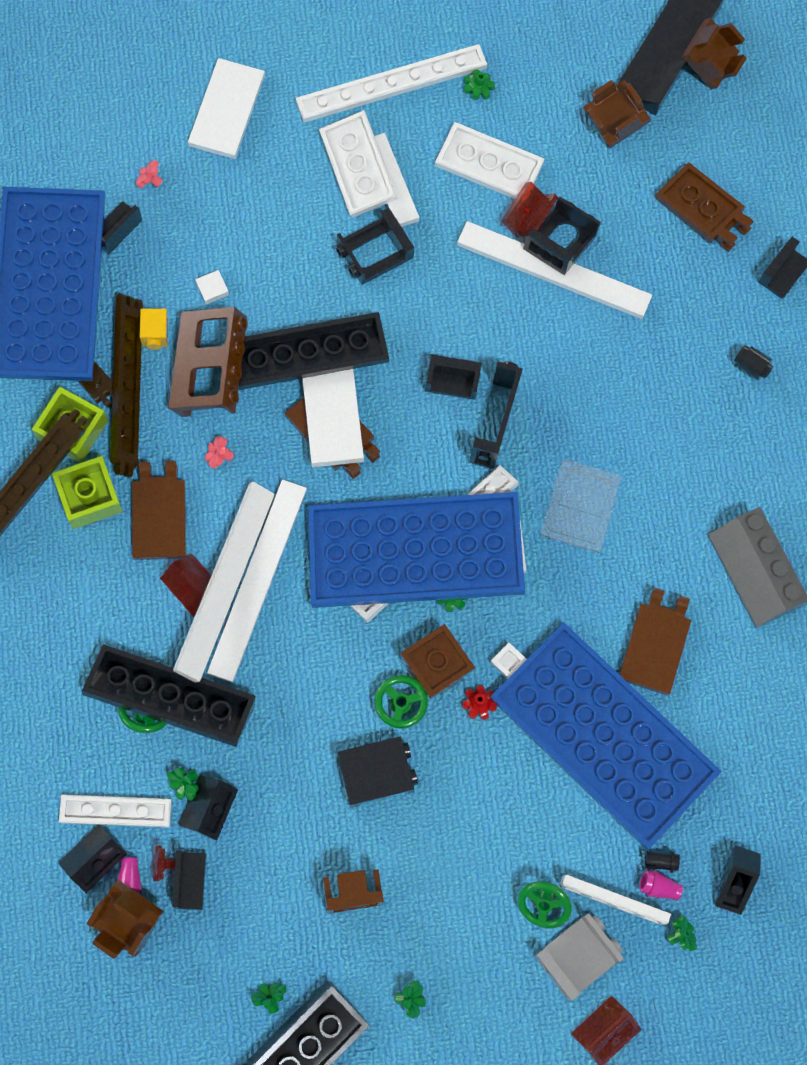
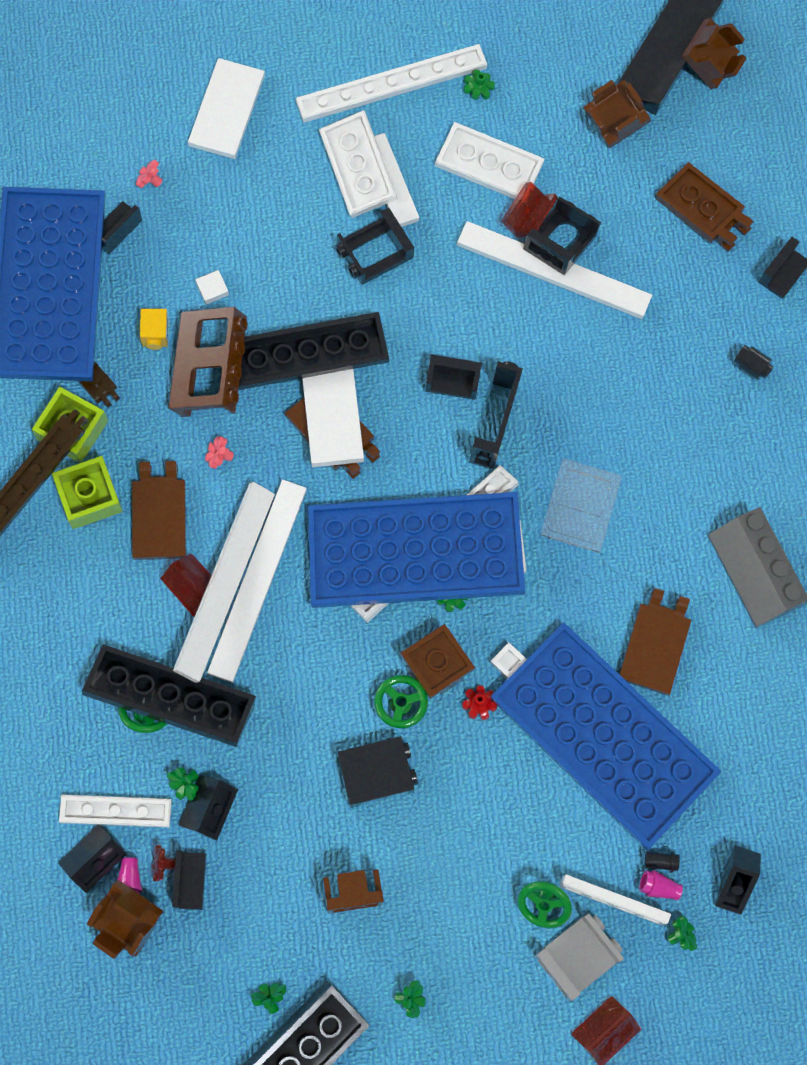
dark brown hinge [110,293,143,478] -> none

